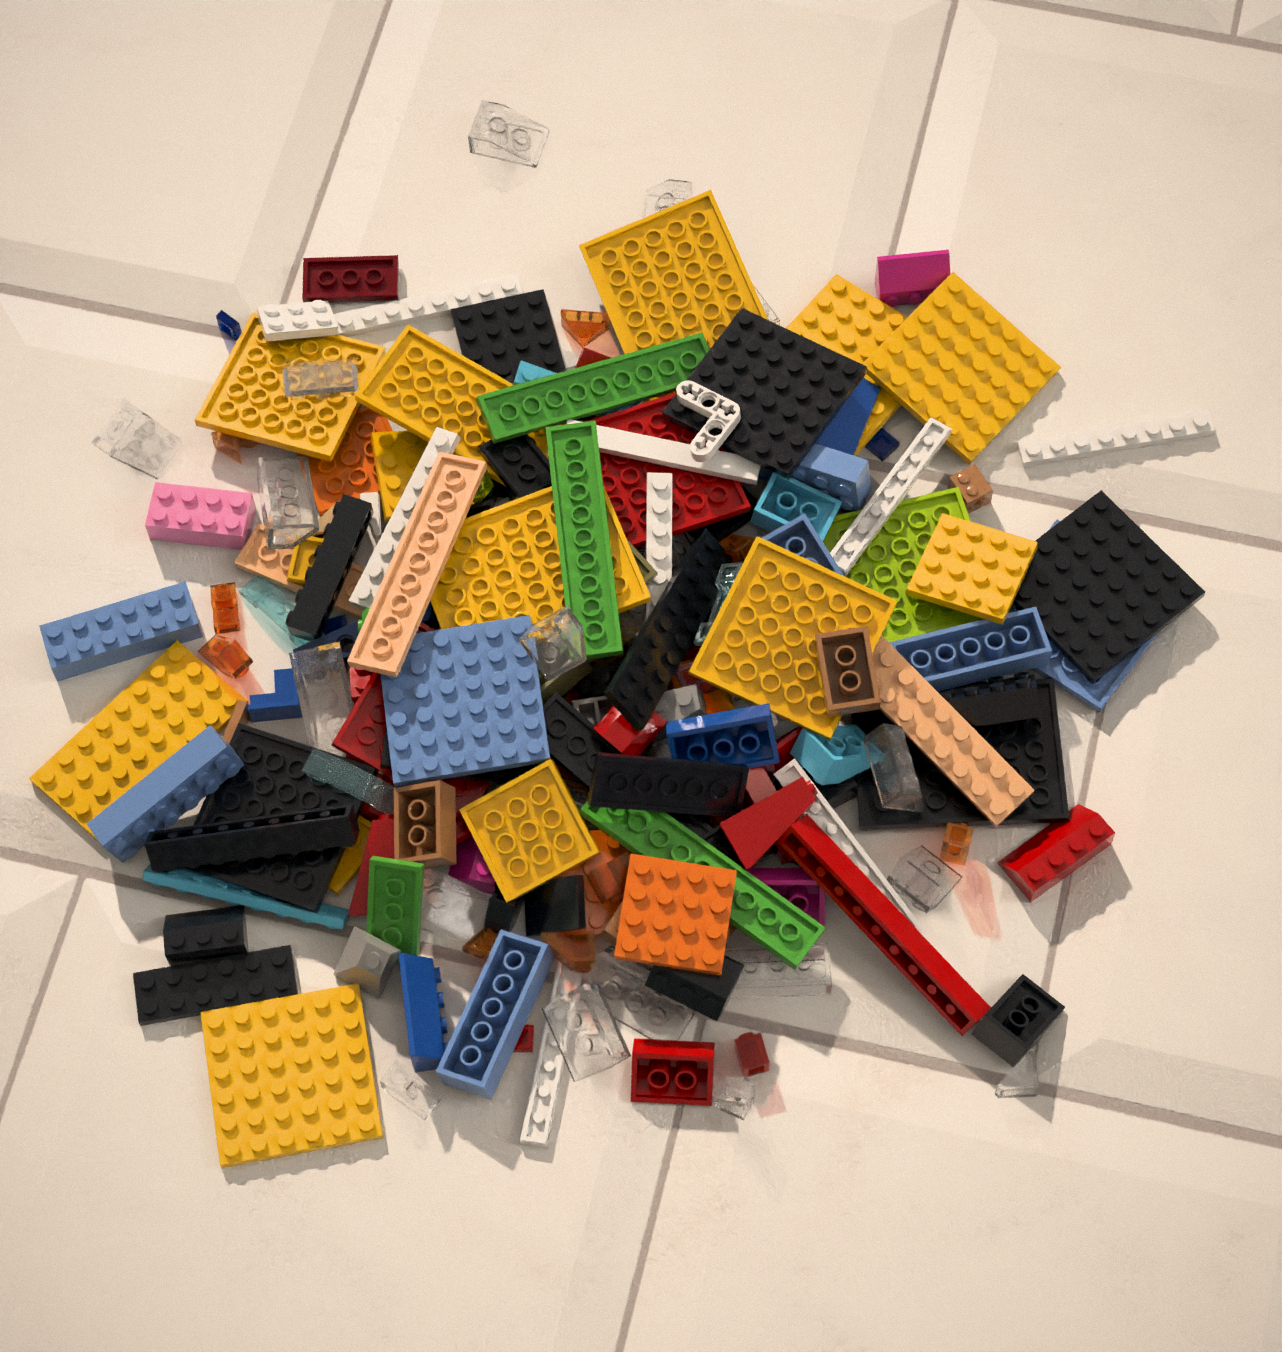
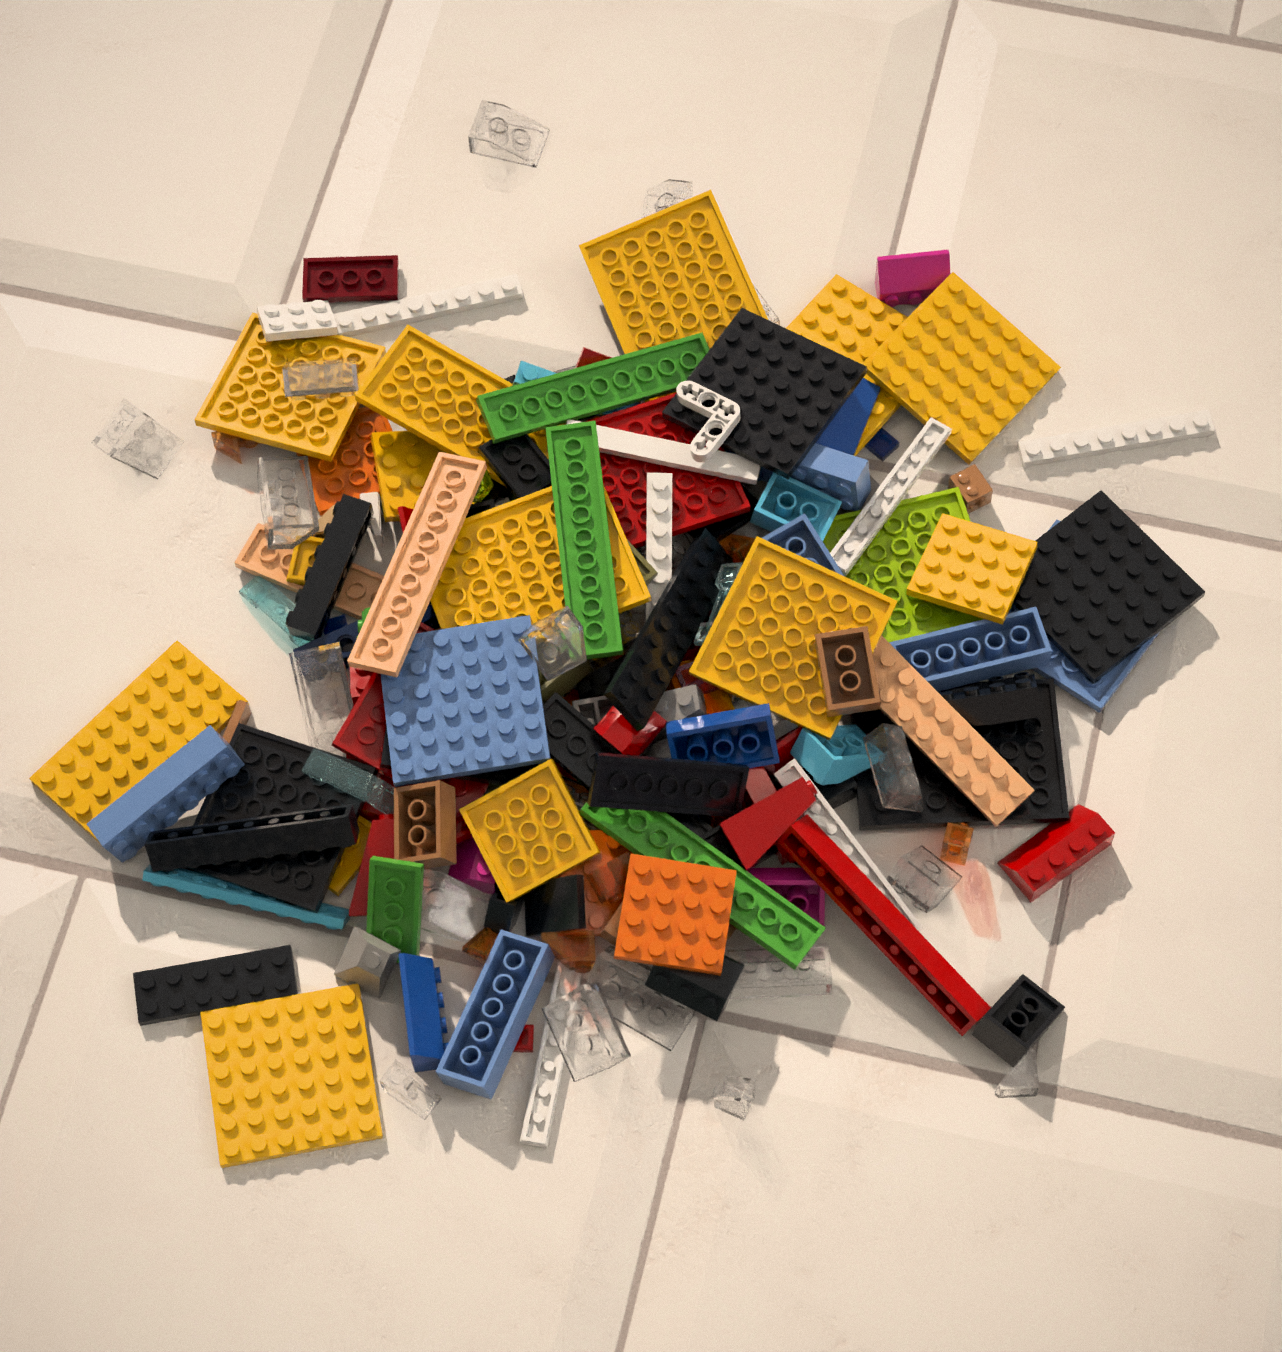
medium blue brick [39,581,203,682] -> none
bright pink brick [145,482,256,550] -> none
black slope [163,905,249,966] -> none
clear orange slope [198,634,254,679] -> none
clear orange slope [210,582,240,634] -> none
clear blue tile [216,310,241,341] -> none
blue panel [248,660,303,722] -> none
white plate [349,427,461,609] -> none
black plate [451,289,565,379] -> none
clear orange slope [560,309,609,348] -> none
red slope [631,1038,715,1106] -> none
clear red brick [734,1032,770,1078] -> none

